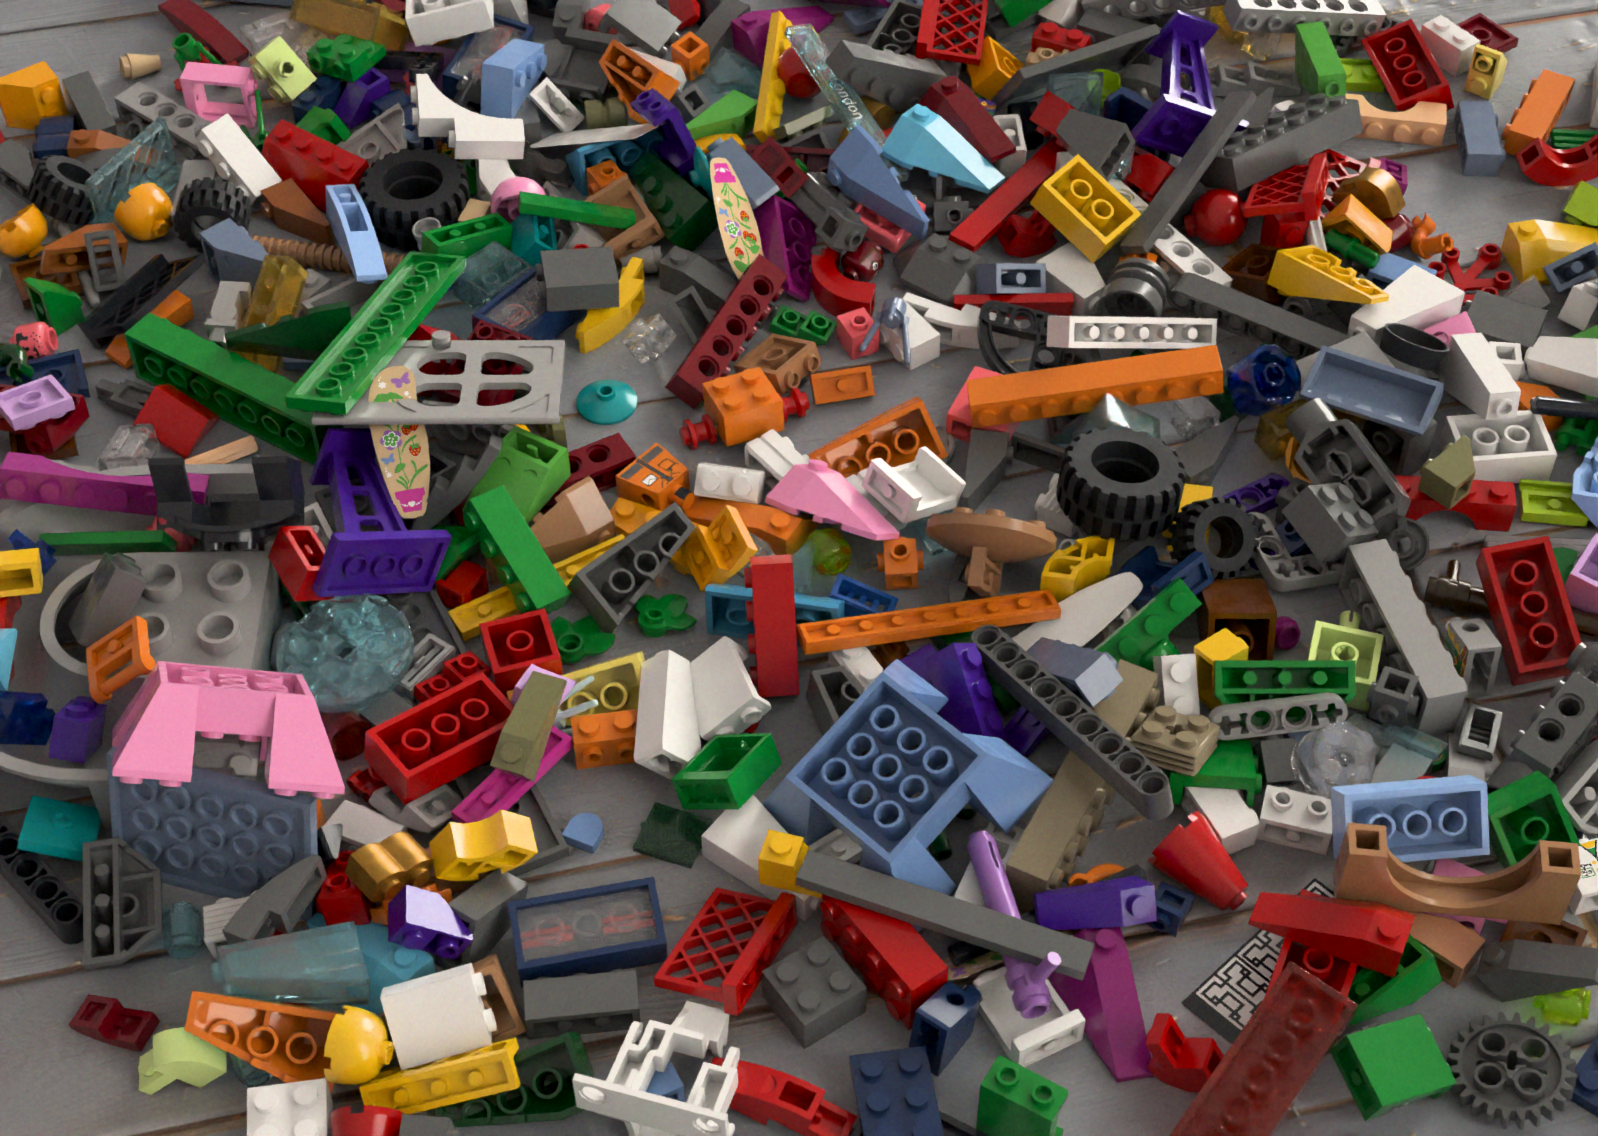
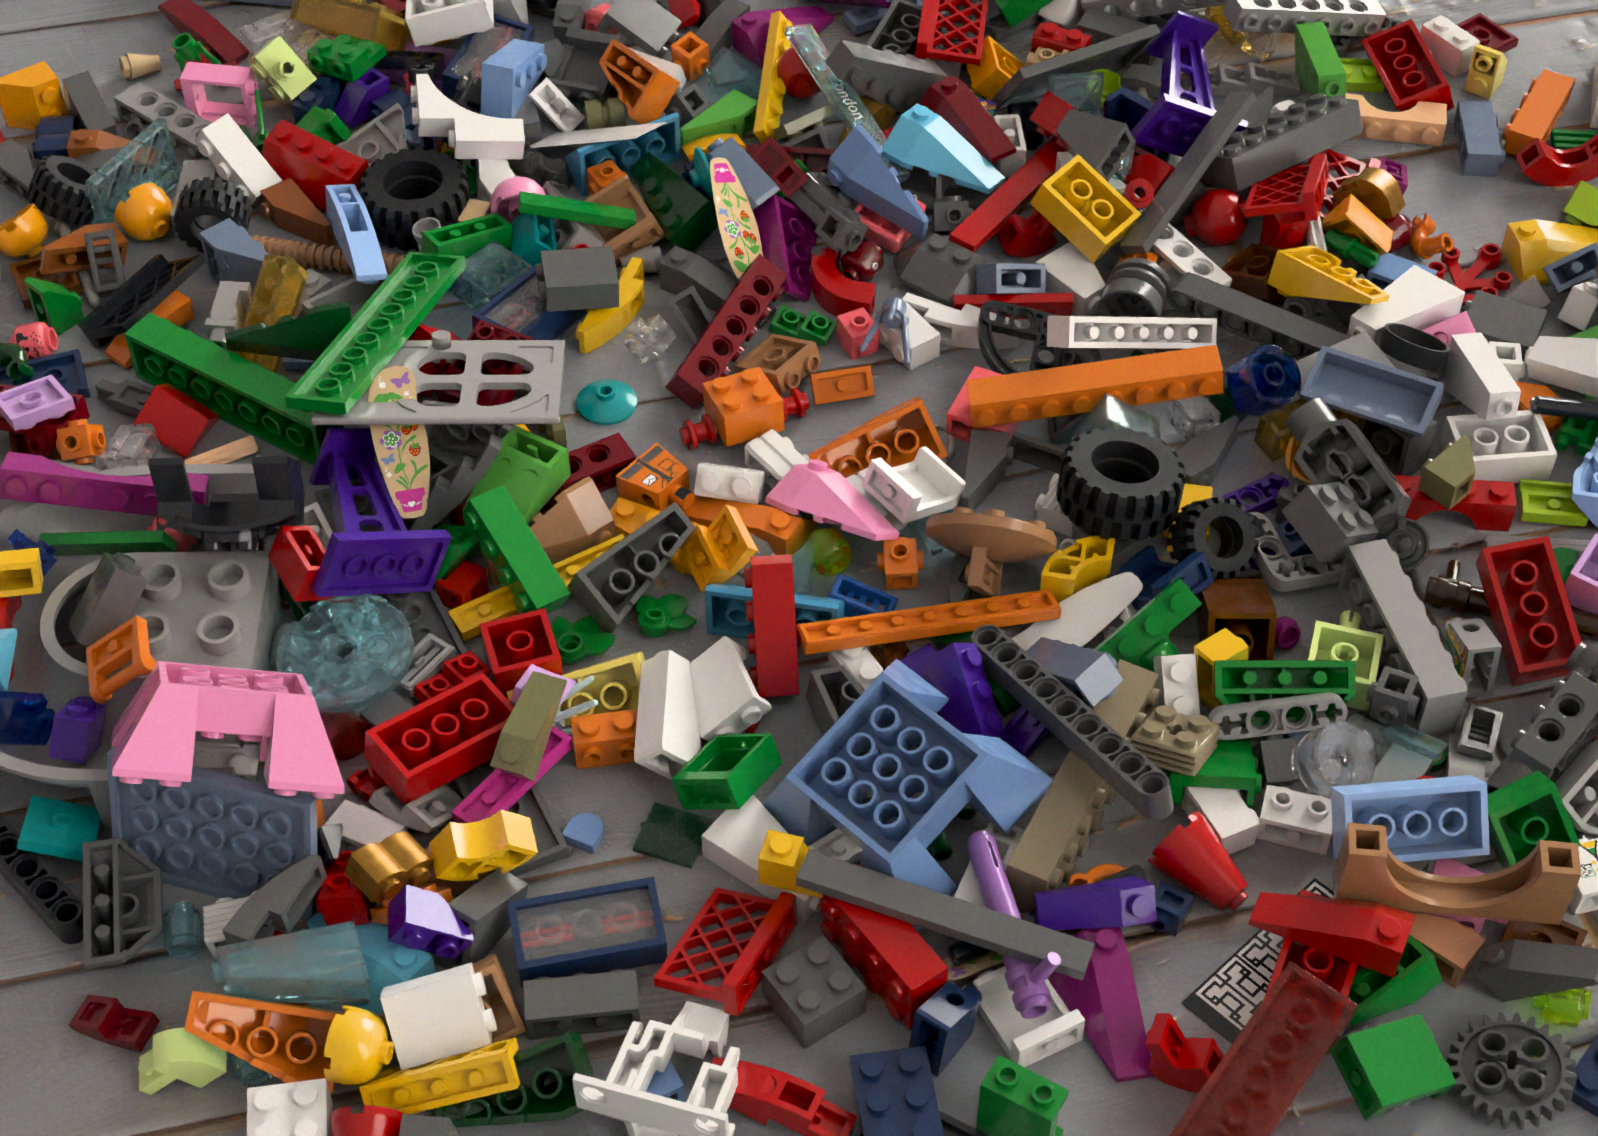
dark purple panel [630,88,697,176] -> none
none -> orange brick [56,419,108,466]
none -> red brick [1122,178,1154,210]

